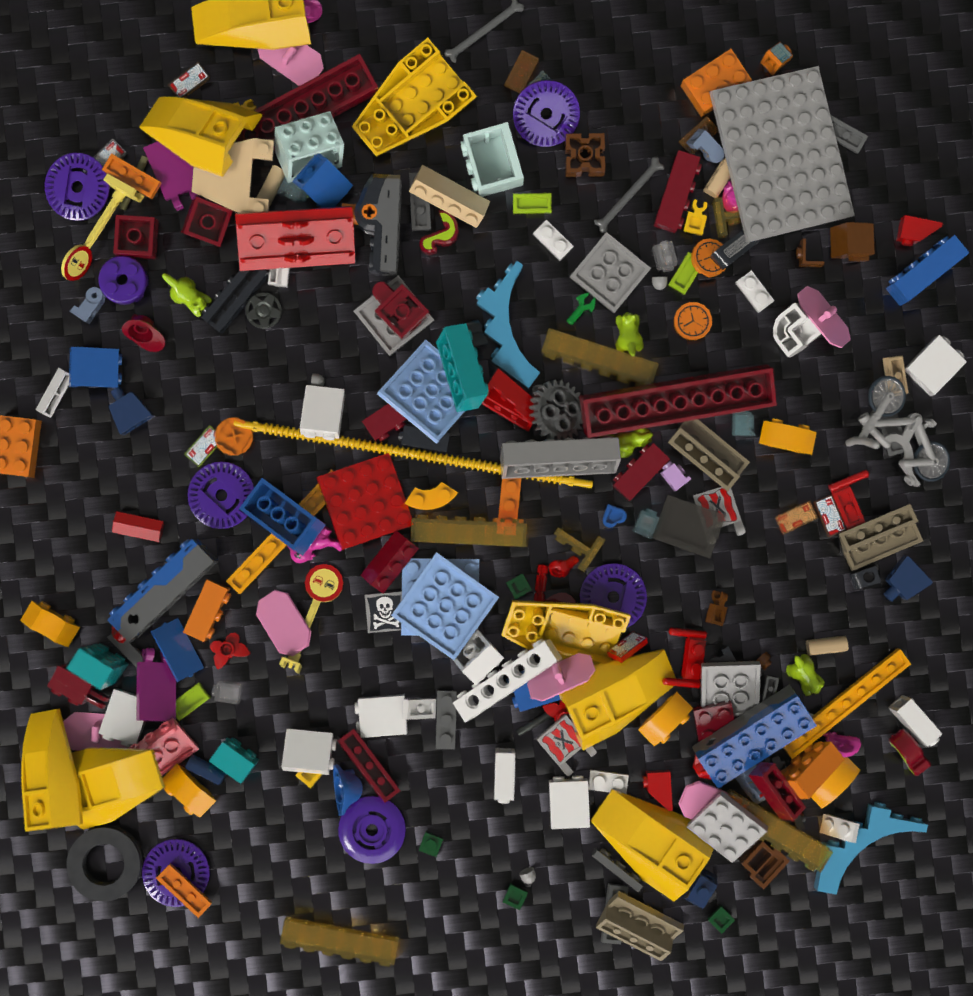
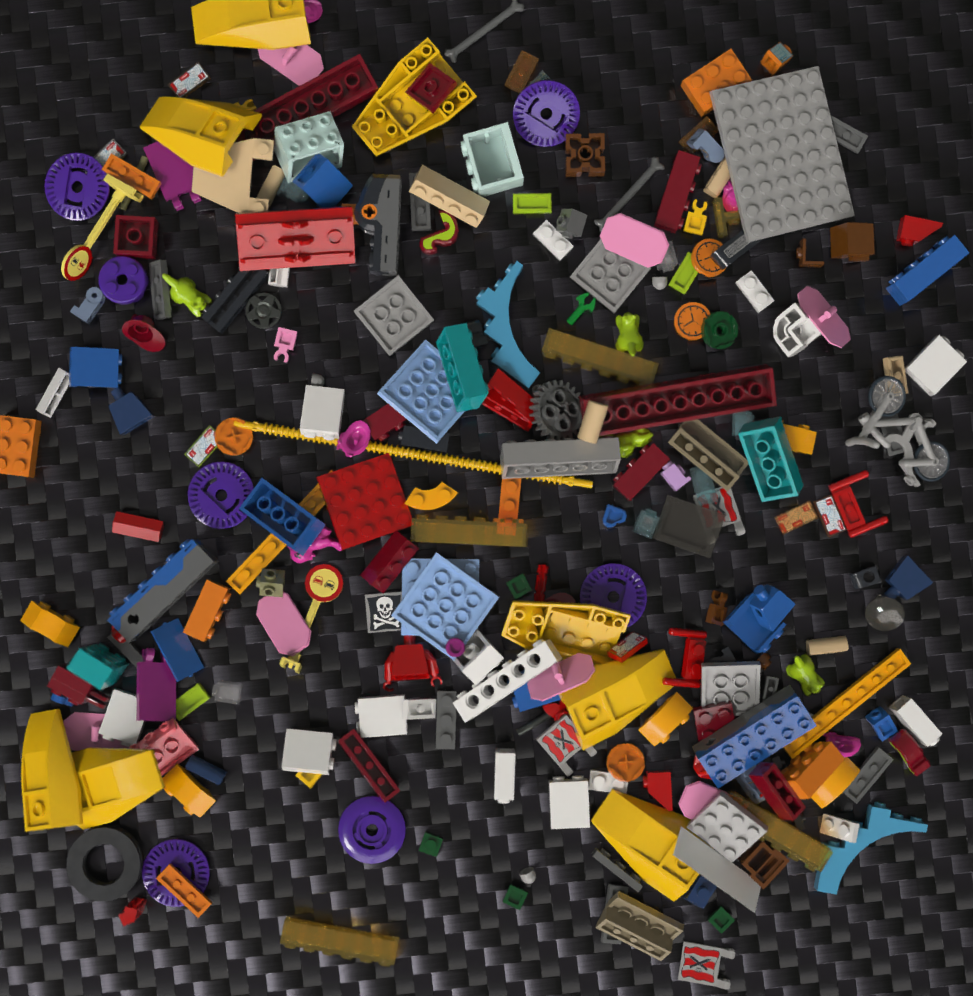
dark red brick [181,196,233,247] -> none
teal brick [209,738,259,784] -> none
red animal [210,633,250,669] -> none
blue hat [333,764,363,816] -> none
dark red brick [372,282,430,341] -> none
red animal [549,555,579,578] -> none
clear yellow bracket [554,528,605,572] -> none
dark tan slope [839,504,923,571] -> none
none -> blue tile [50,693,74,707]
none -> red piece [119,897,147,926]
none -> dark grey plate [149,260,171,320]
none -> olive brick [256,568,285,597]
none -> bright pink plate [274,327,298,363]
none -> dark pink hat [336,420,370,458]
none -> red torso [383,635,442,692]
none -> dark red plate [405,63,458,114]
none -> magenta tile [445,638,465,657]
none -> dark grey brick [555,209,587,239]
none -> tan brick [578,400,608,444]
none -> bright pink shield [600,213,669,268]
none -> orange tile [606,743,645,782]
none -> white sticker [673,826,761,913]
none -> flag [678,941,735,990]
none -> clear light blue plate [689,467,718,506]
none -> dark green plate [701,311,738,349]
none -> blue panel [723,593,786,654]
none -> teal brick [738,417,804,502]
none -> blue torso [750,584,795,632]
none -> dark grey plate [843,746,893,804]
none -> clear smoke dish [865,595,905,631]
none -> blue bracket [865,707,898,742]

